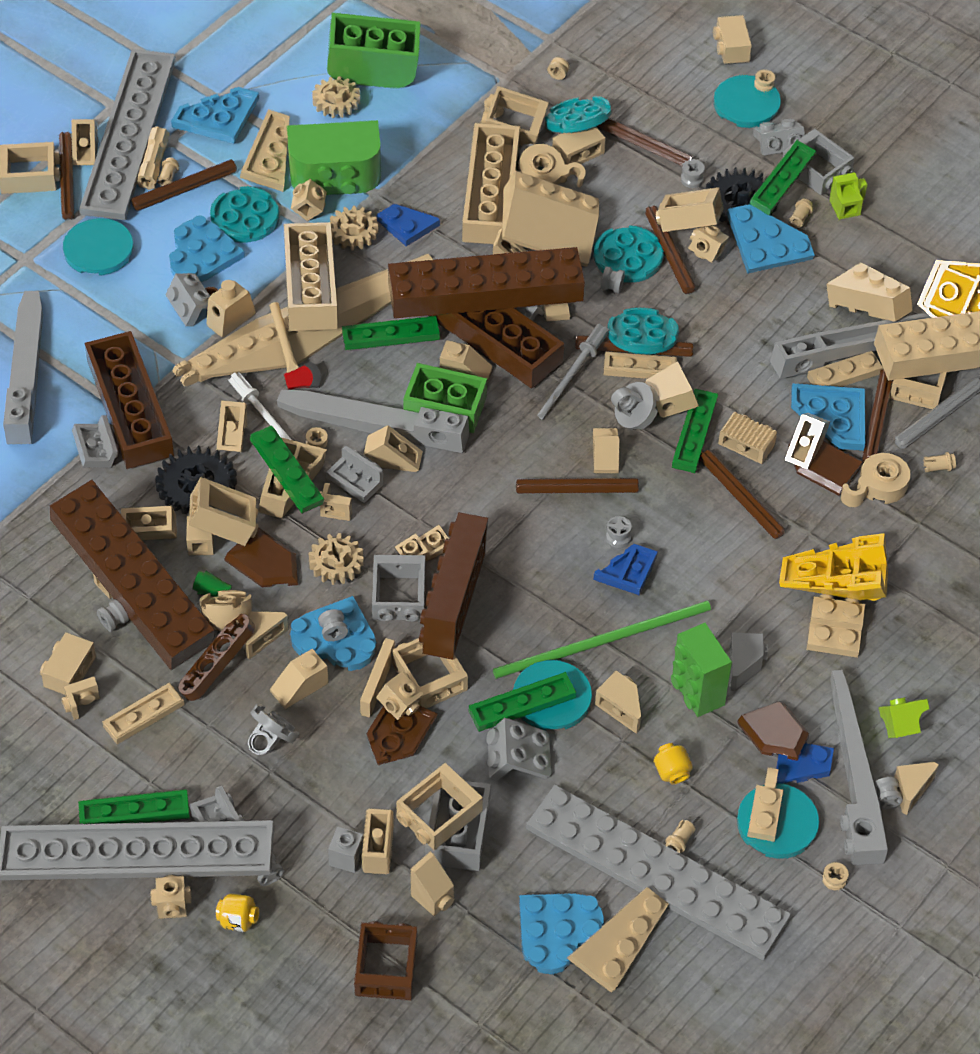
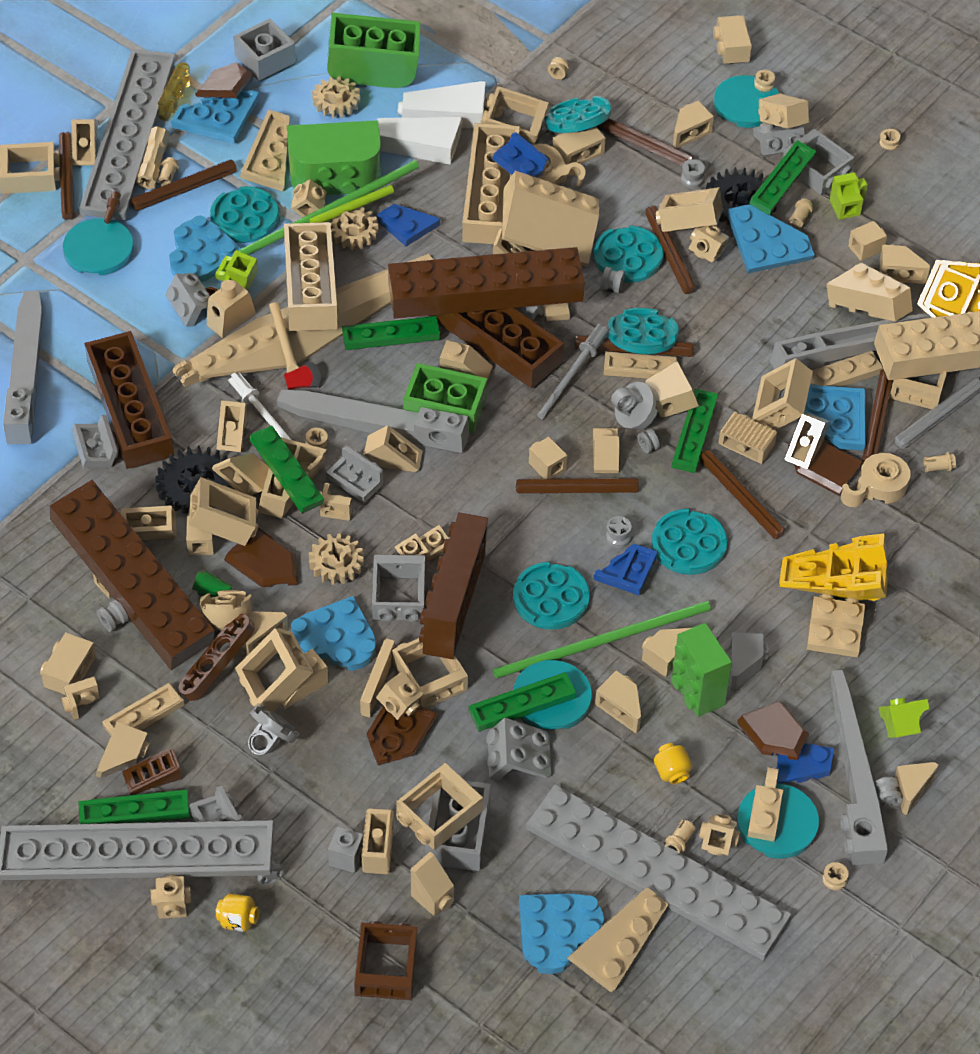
light grey wheel [318,609,348,641] -> none
none -> tan slope [96,721,150,778]
none -> reddish brown piece [104,191,121,224]
none -> reddish brown slope [122,748,182,795]
none -> clear yellow plate [158,62,191,121]
none -> tile [195,62,253,98]
none -> tan slope [212,453,269,496]
none -> lime brick [215,250,258,291]
none -> light grey brick [233,18,296,81]
none -> tan window [235,628,314,712]
none -> bright green piece [238,160,419,255]
none -> lime bar [309,185,394,223]
none -> white slope [377,117,462,165]
none -> white slope [398,81,485,129]
none -> blue bracket [492,132,548,178]
none -> teal tile [513,562,590,630]
none -> tan brick [529,436,567,479]
none -> light grey bush [637,429,660,454]
none -> tan slope [642,628,691,677]
none -> teal tile [651,509,727,575]
none -> tan slope [673,101,714,149]
none -> tan brick [699,814,740,856]
none -> tan window [752,358,813,430]
none -> tan brick [759,94,809,129]
none -> tan brick [848,221,887,261]
none -> tan slope [879,245,930,284]
none -> tan bush [880,129,900,150]

